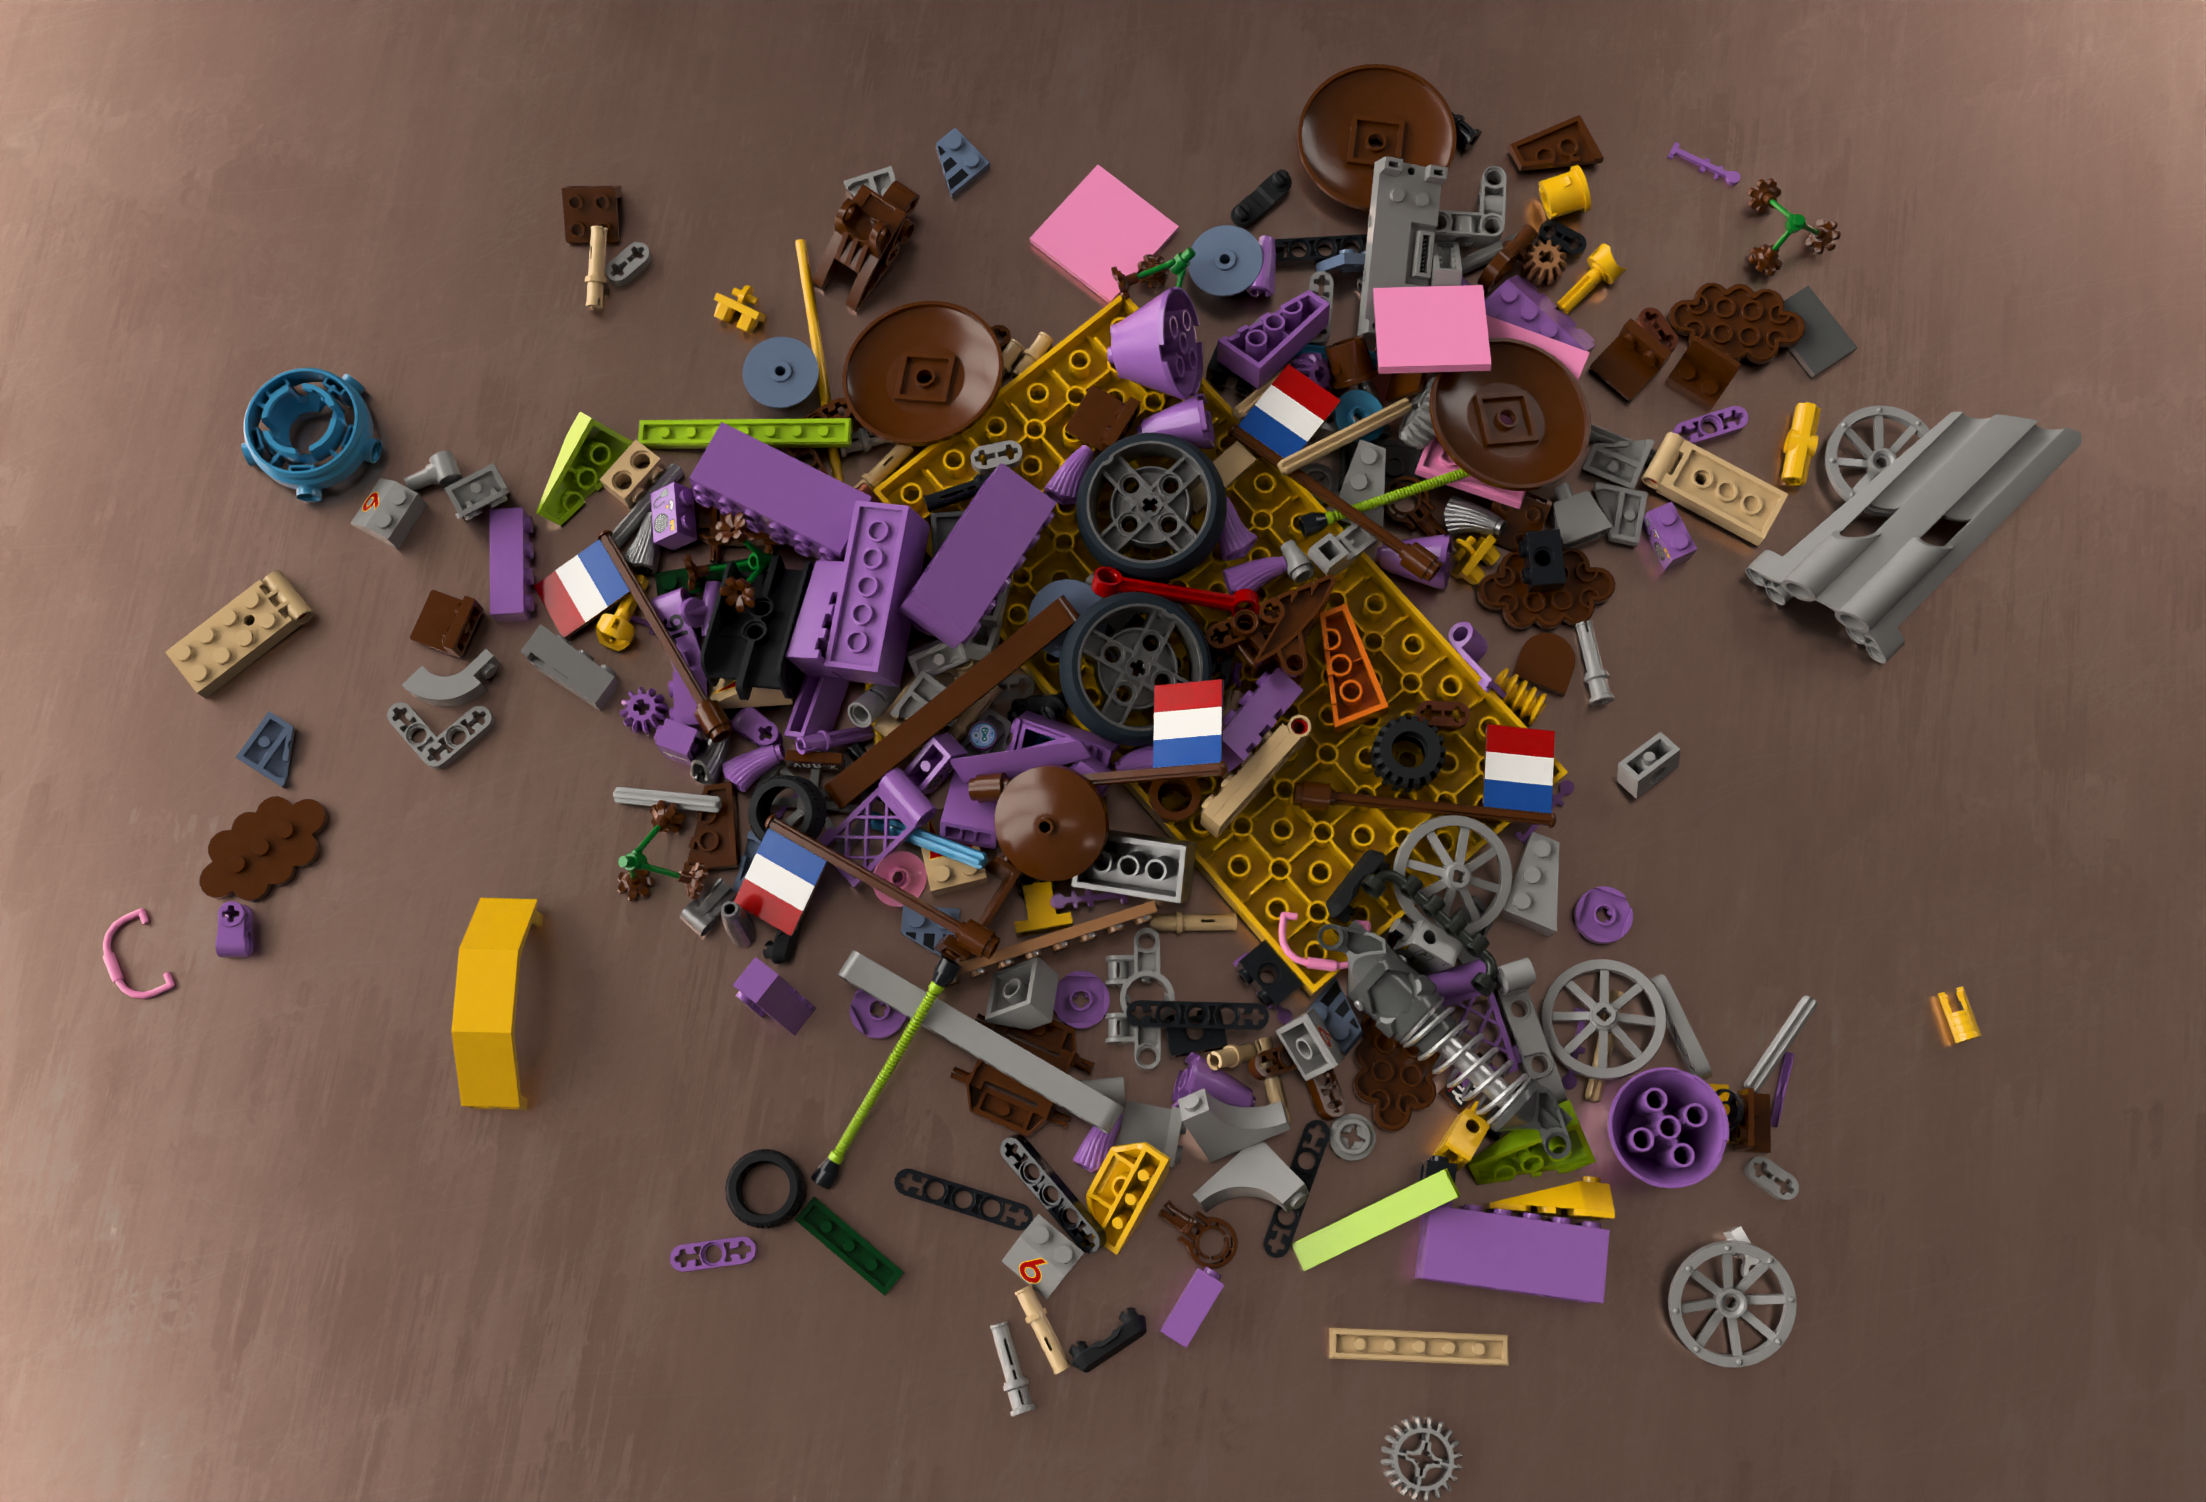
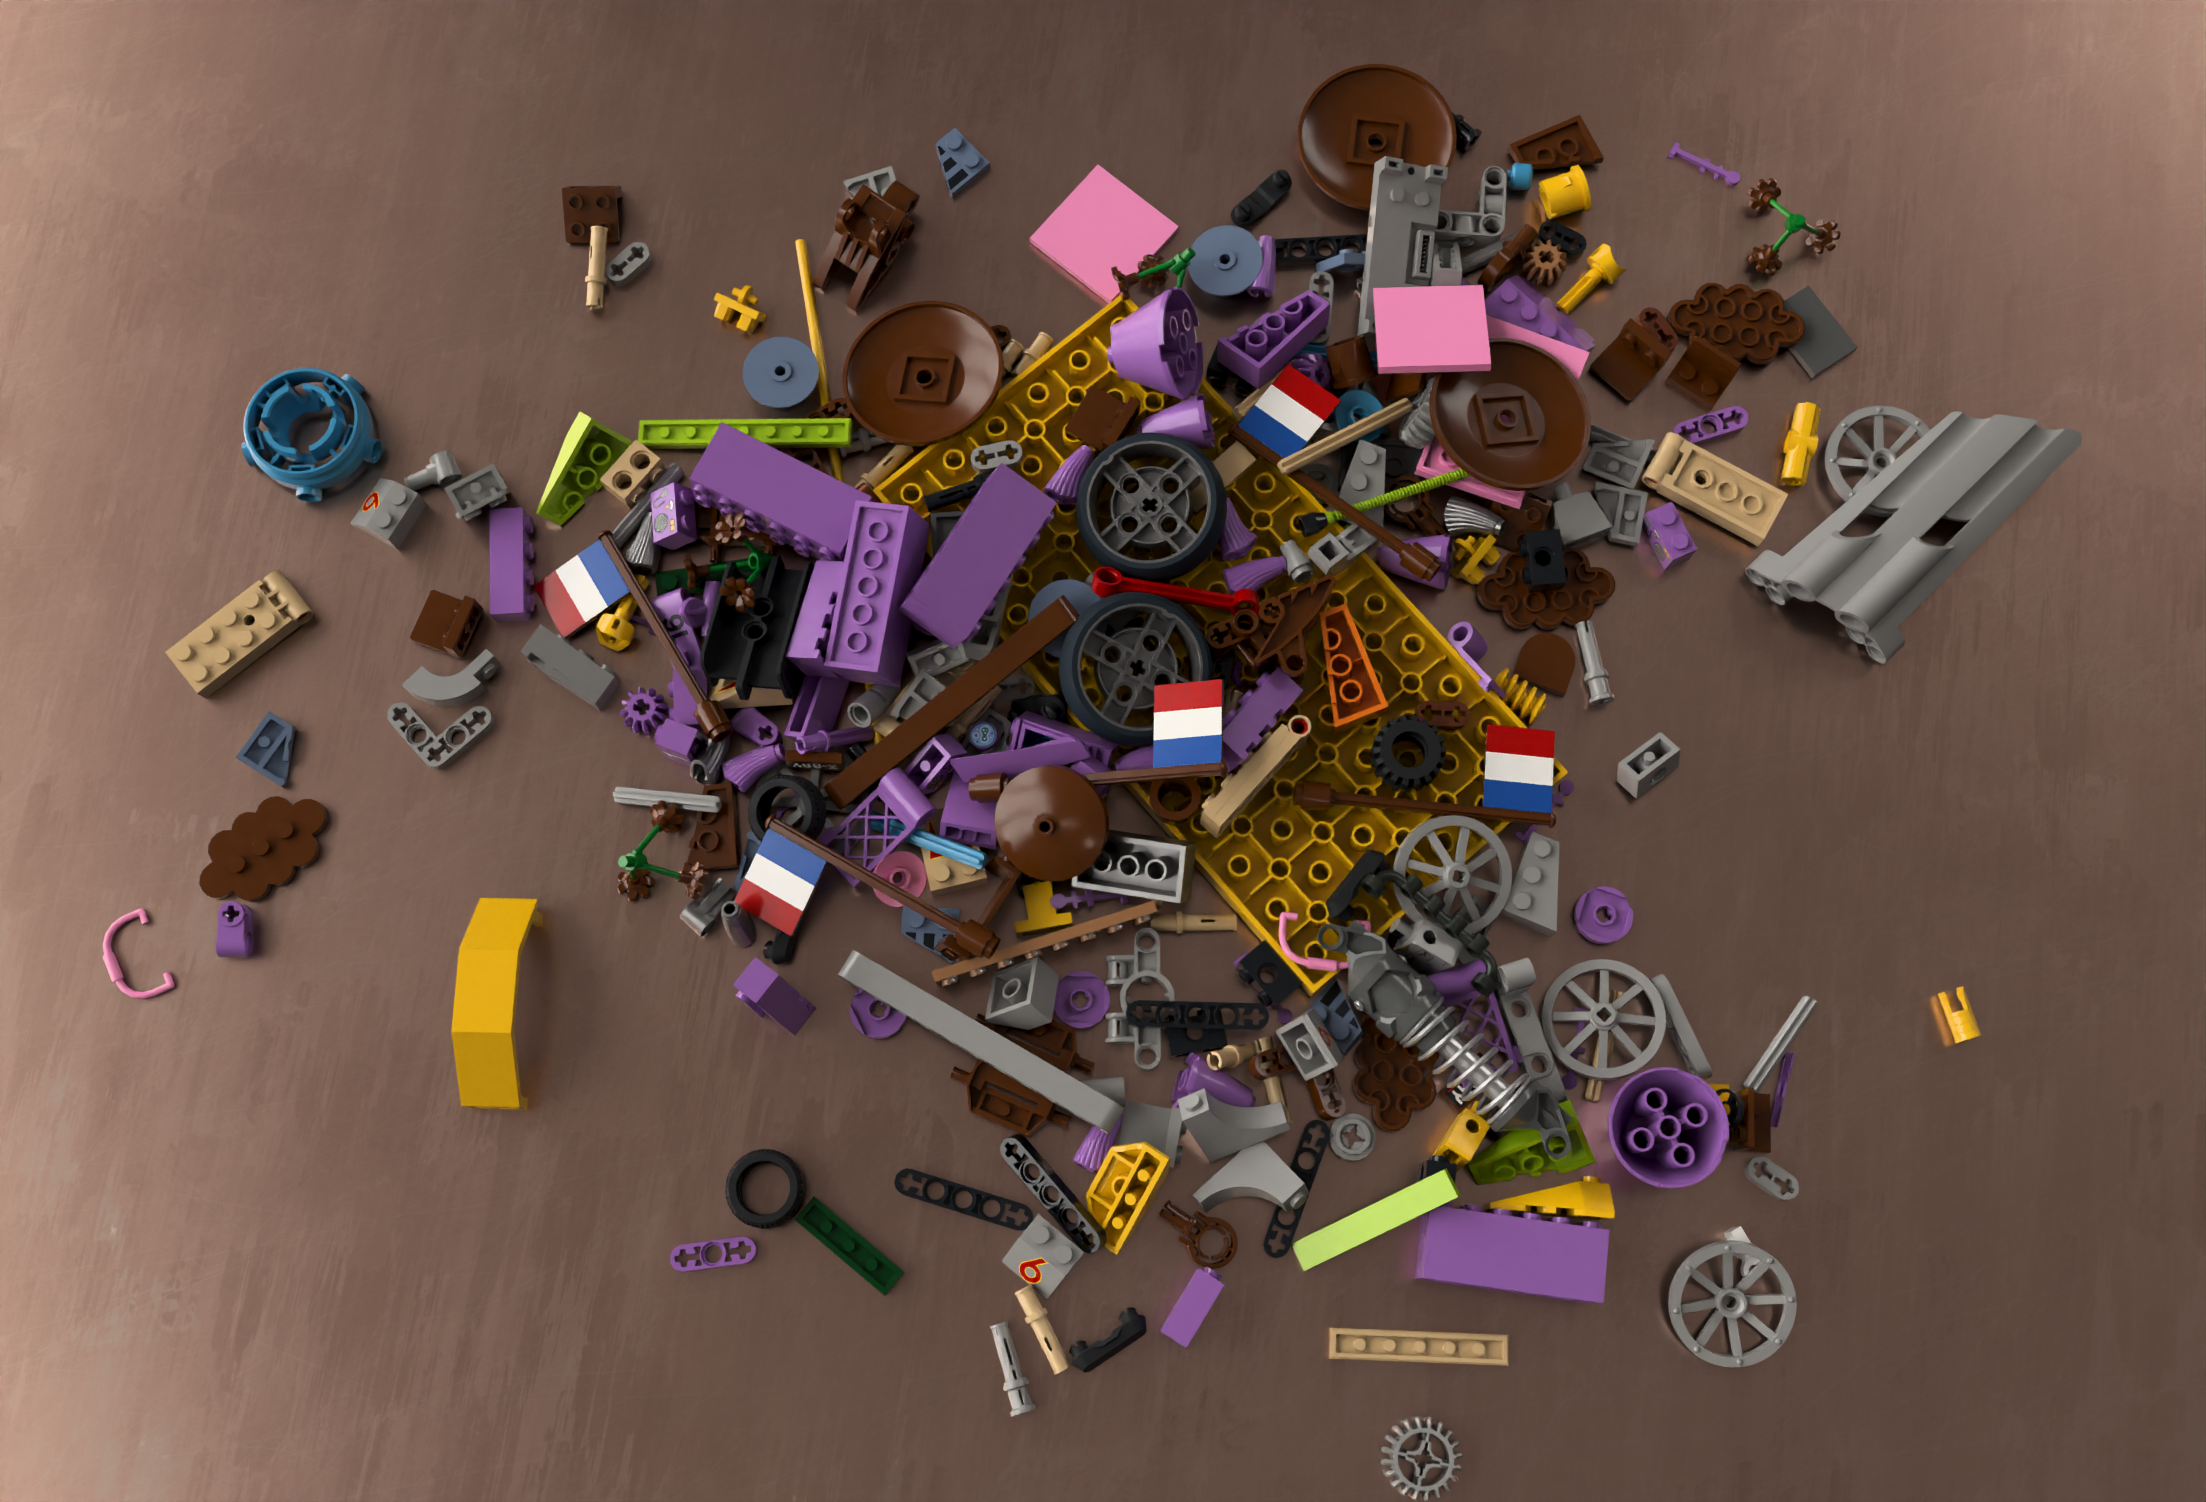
lime hose [811,955,962,1189] -> none
none -> dark azure piece [1507,163,1533,191]

